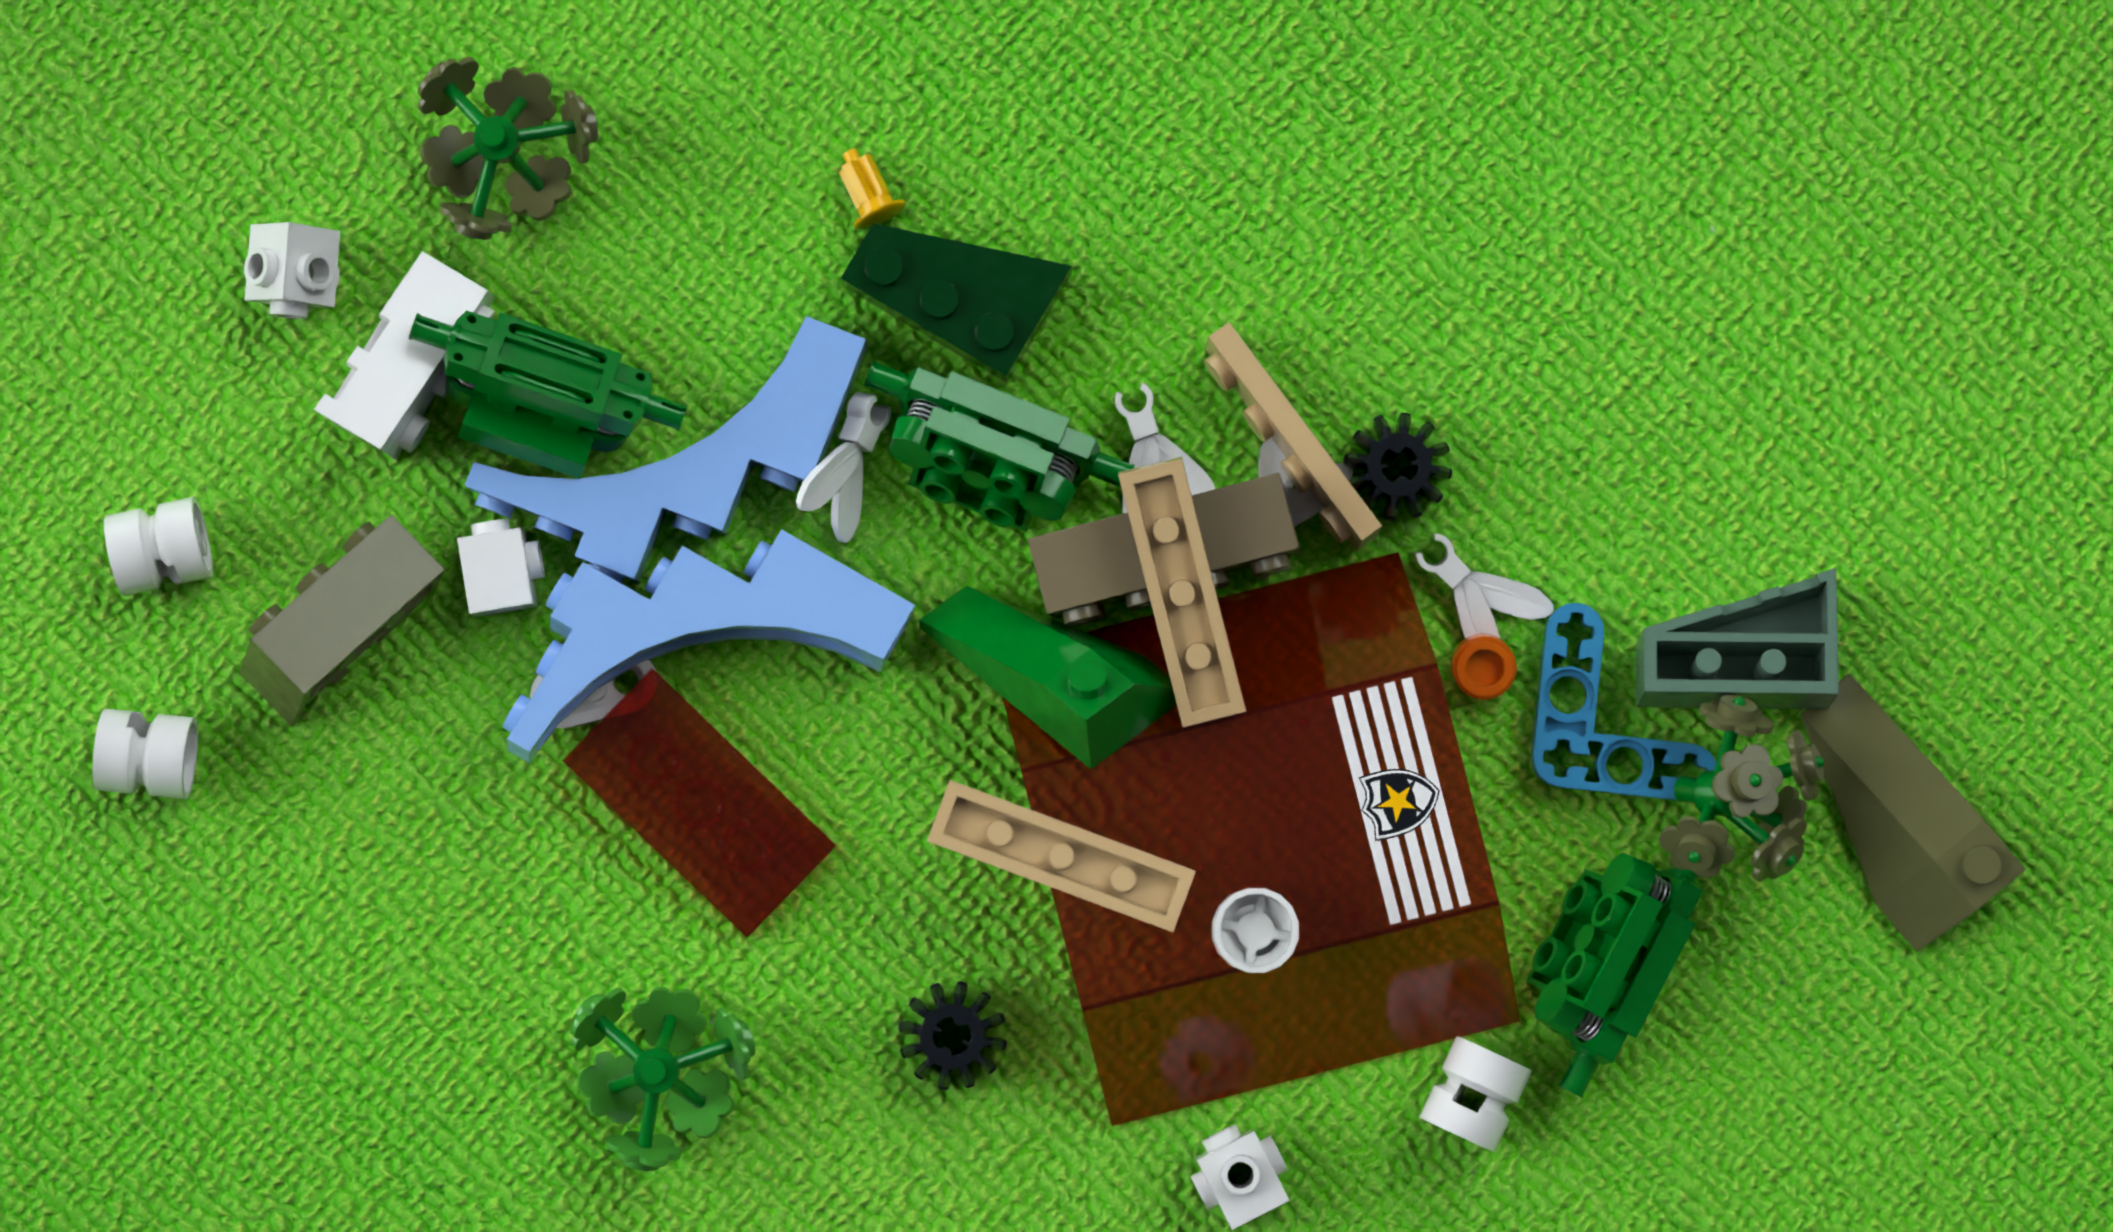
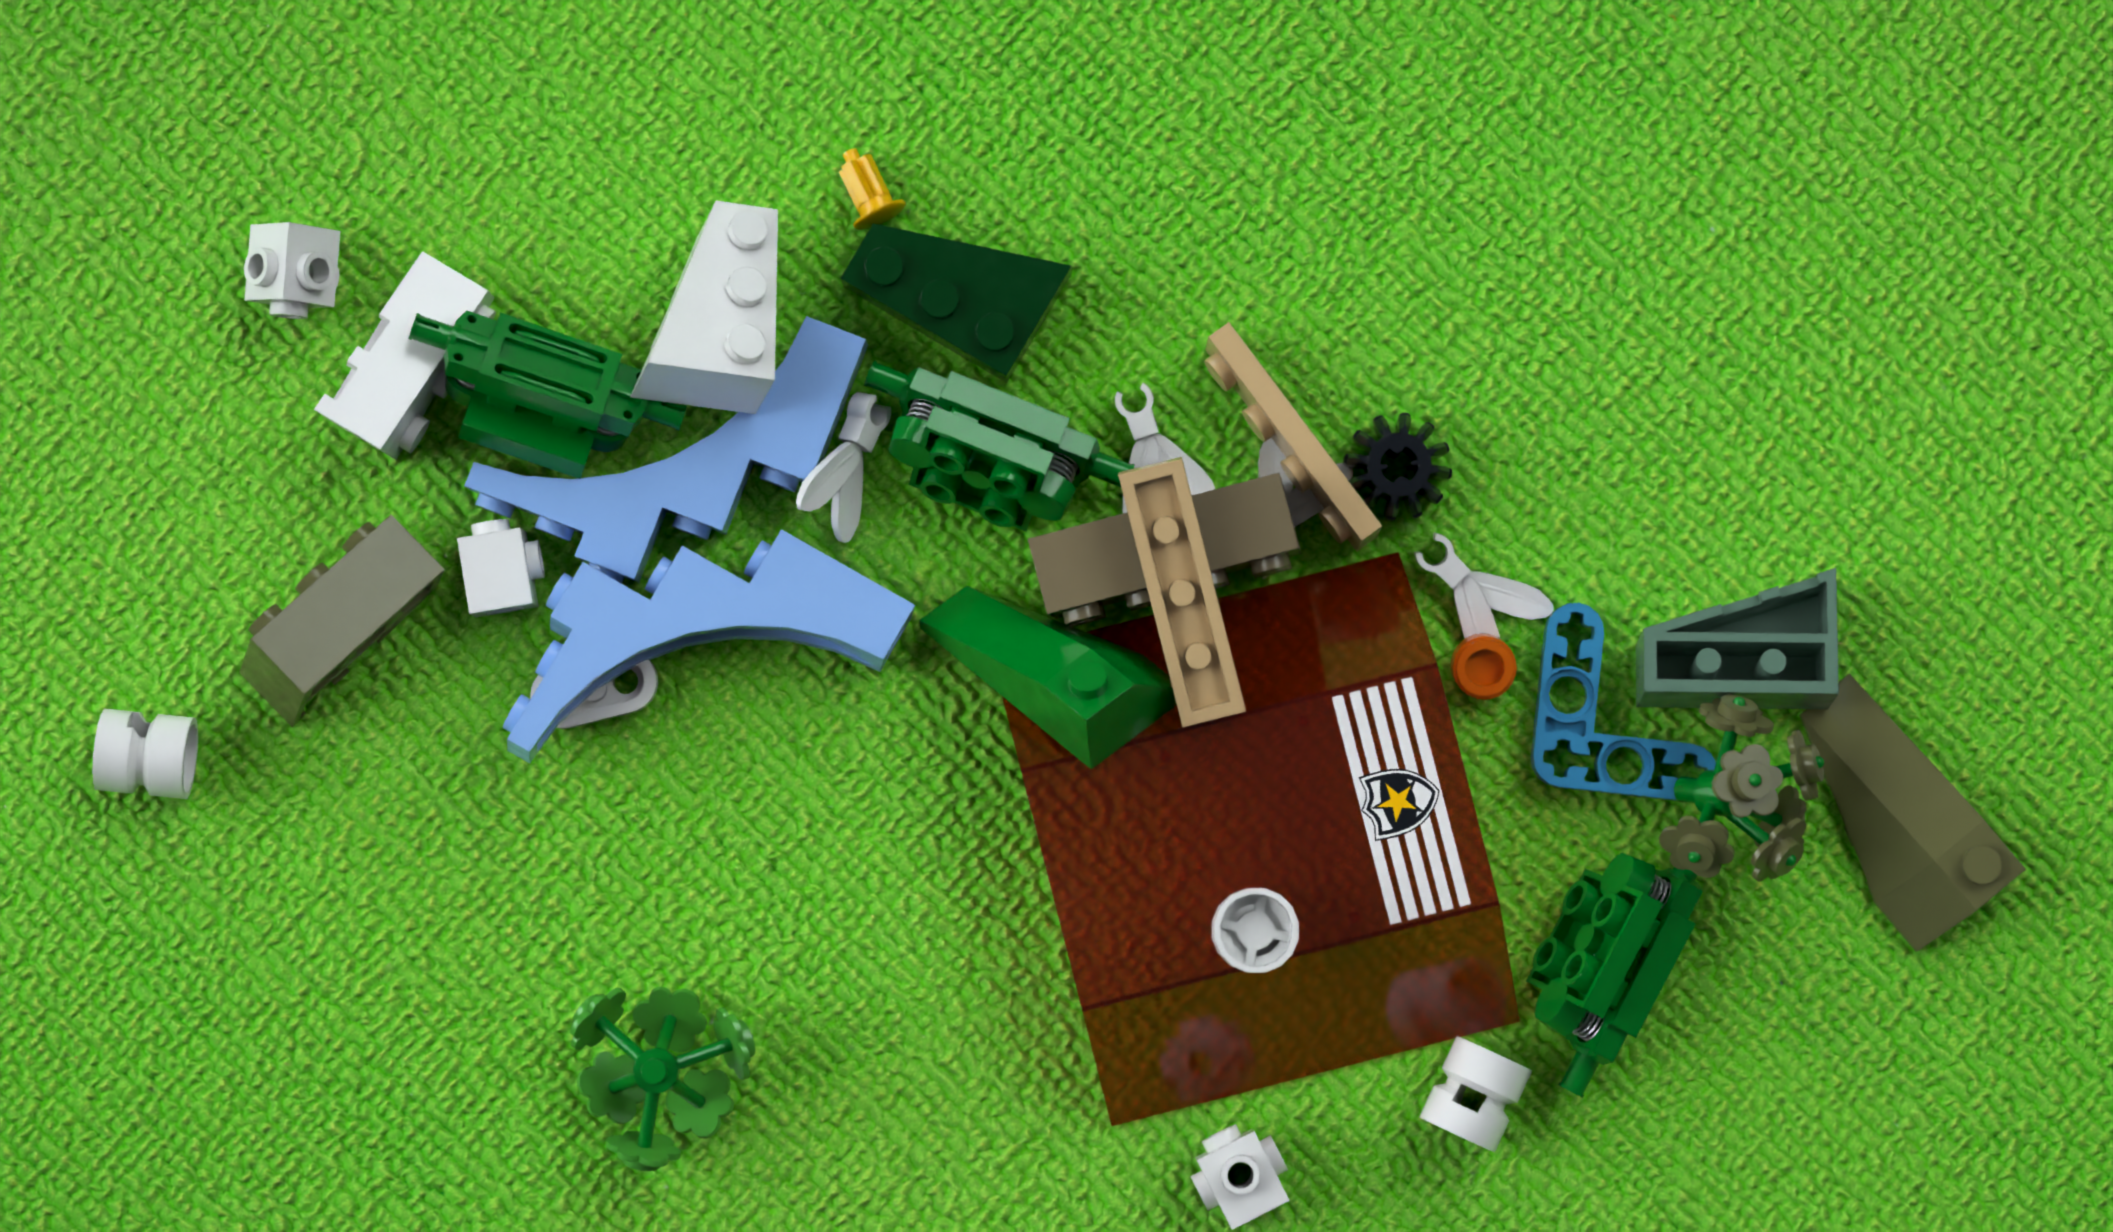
white wheel [104,497,213,596] -> none
olive plant [418,57,598,240] -> none
clear red tile [562,667,836,938] -> none
black gear [898,981,1007,1090] -> none
tan plate [927,780,1196,932] -> none
none -> white wedge [630,200,778,414]

